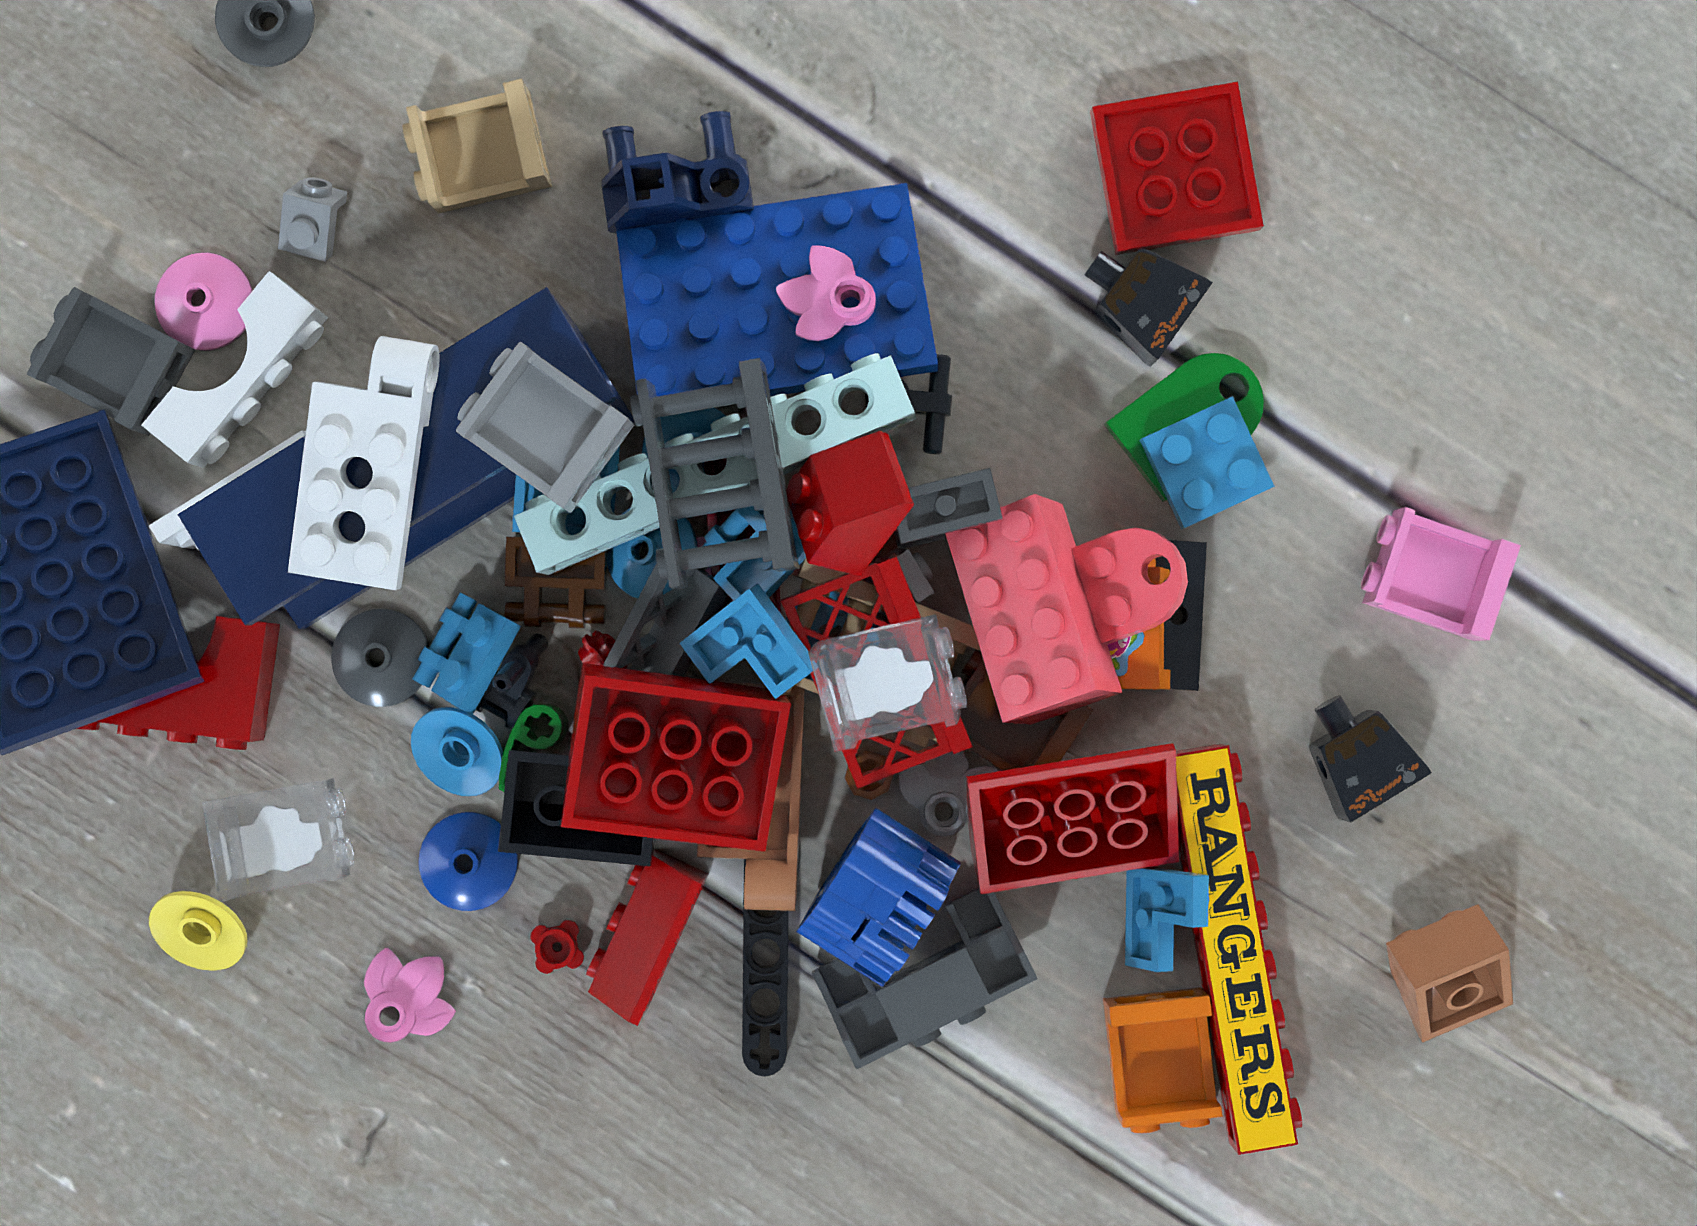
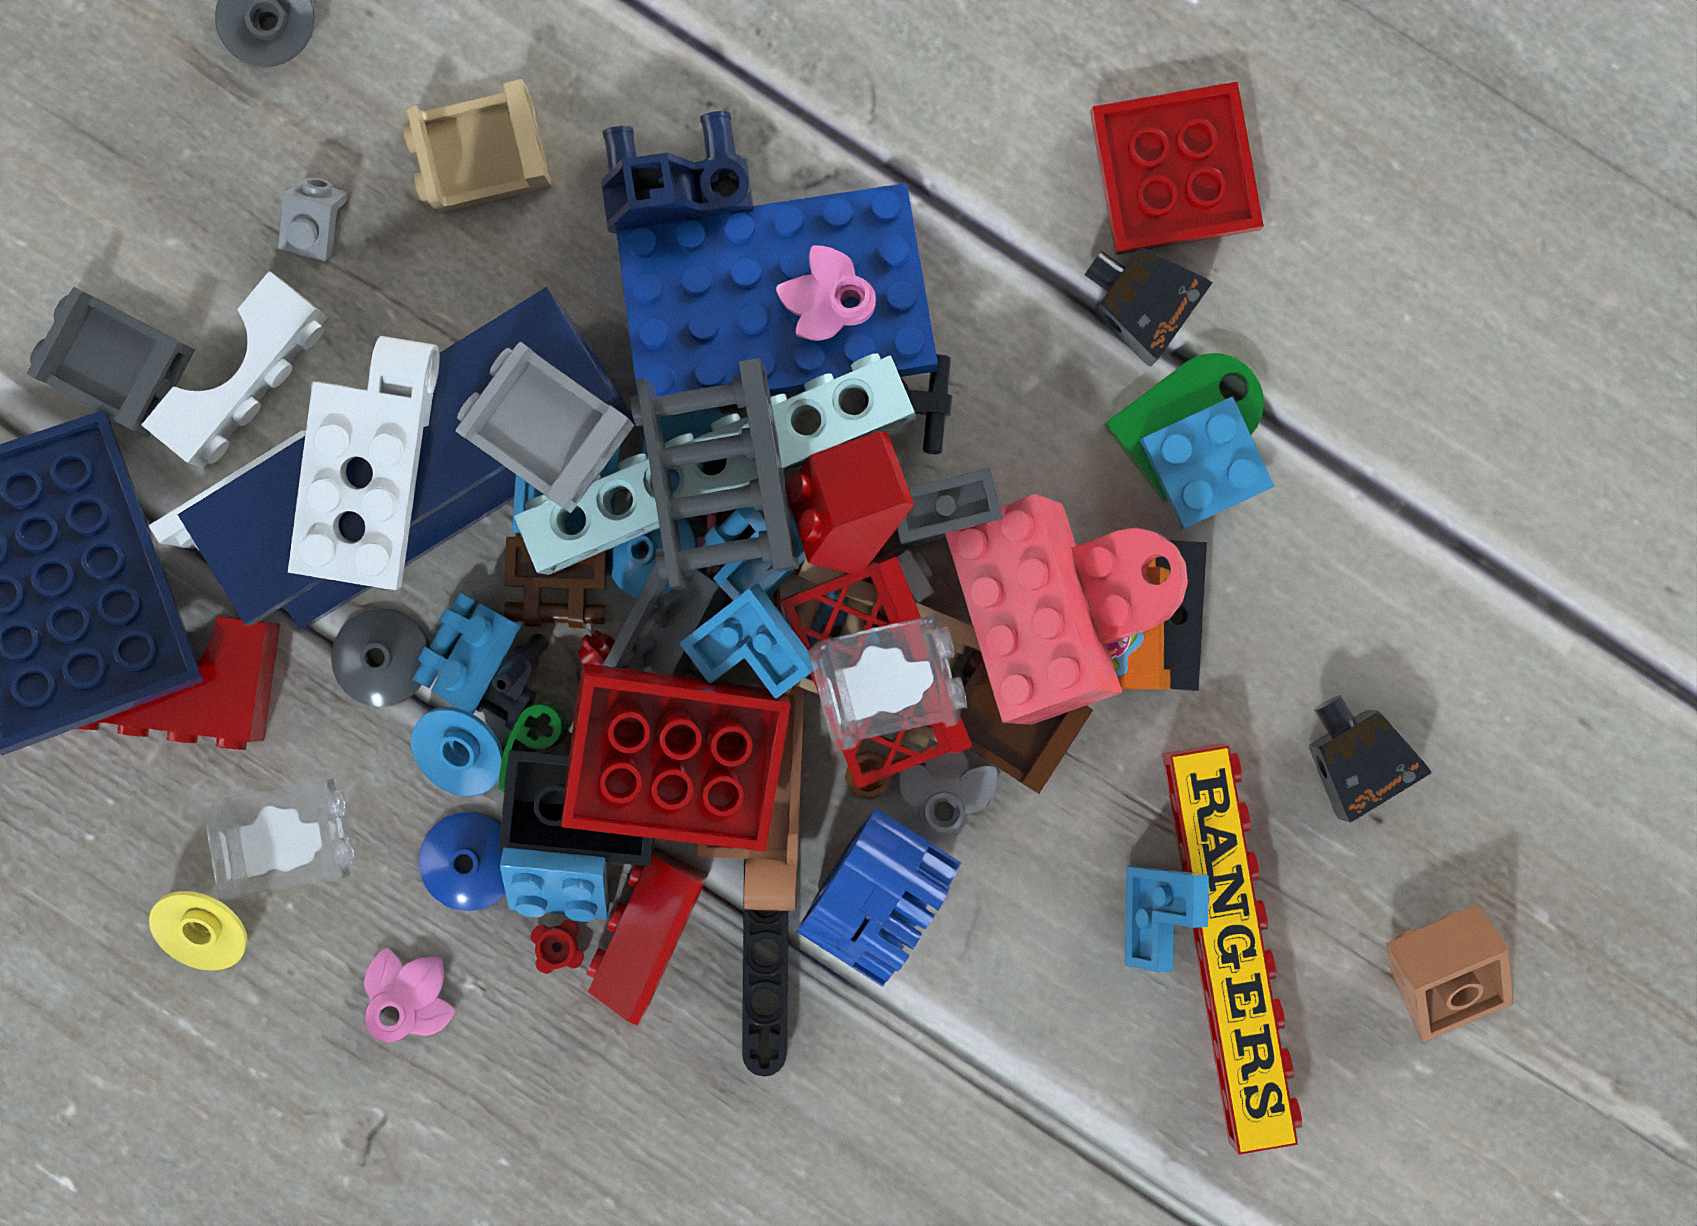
bright pink dish [155,253,253,351] -> none
dark grey bracket [812,888,1038,1070] -> none
red slope [966,743,1179,894] -> none
orange panel [1103,987,1223,1133] -> none
bright pink panel [1361,507,1521,641] -> none
none -> dark azure plate [500,847,610,922]

